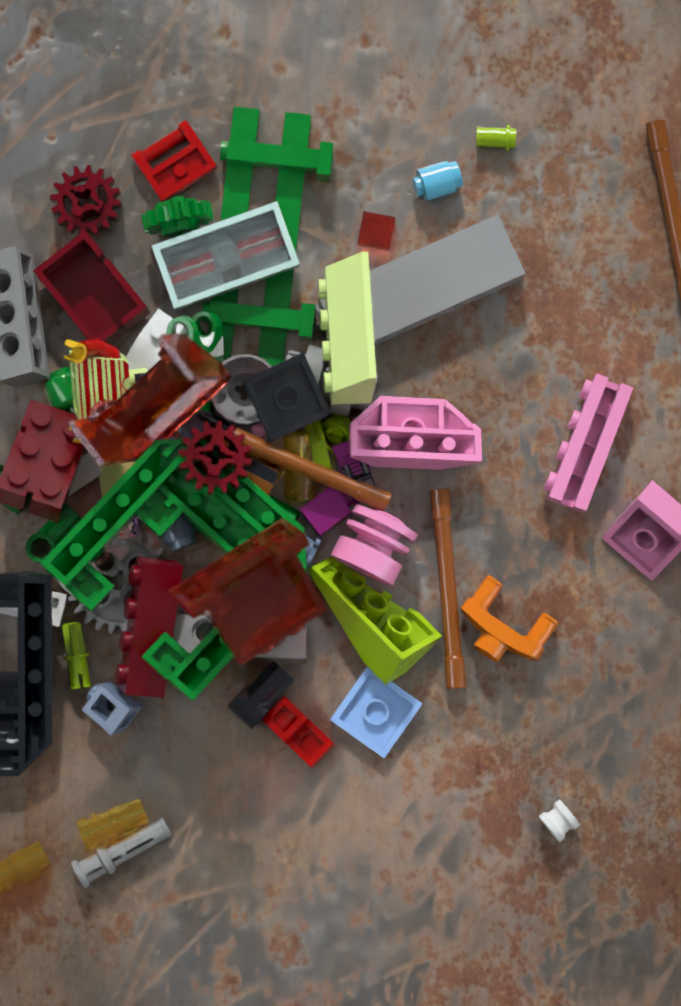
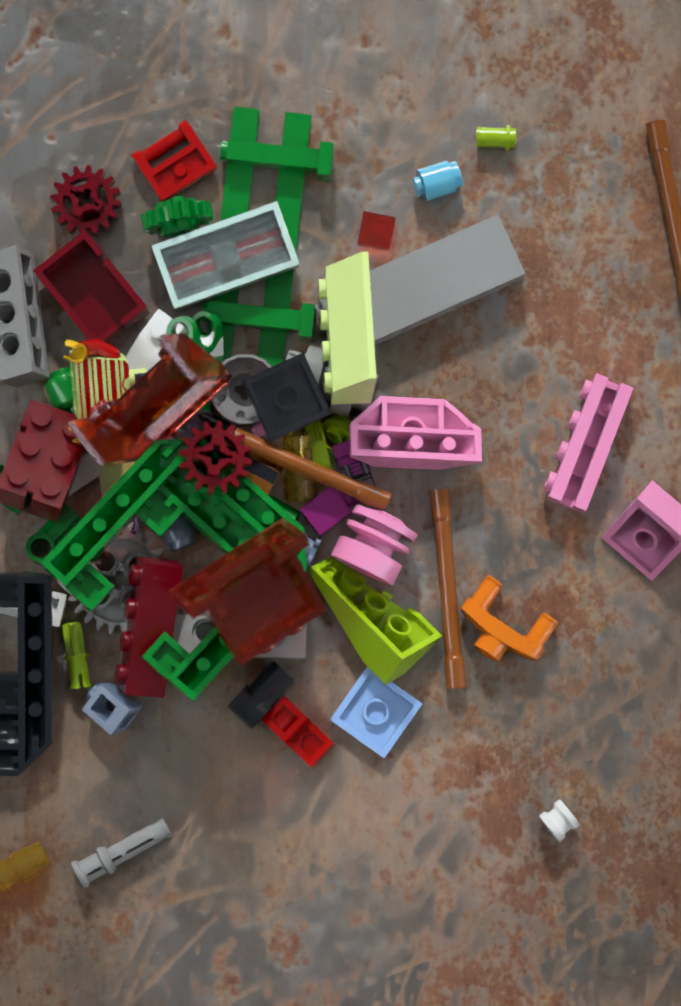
clear yellow axle [76,798,149,851] -> none

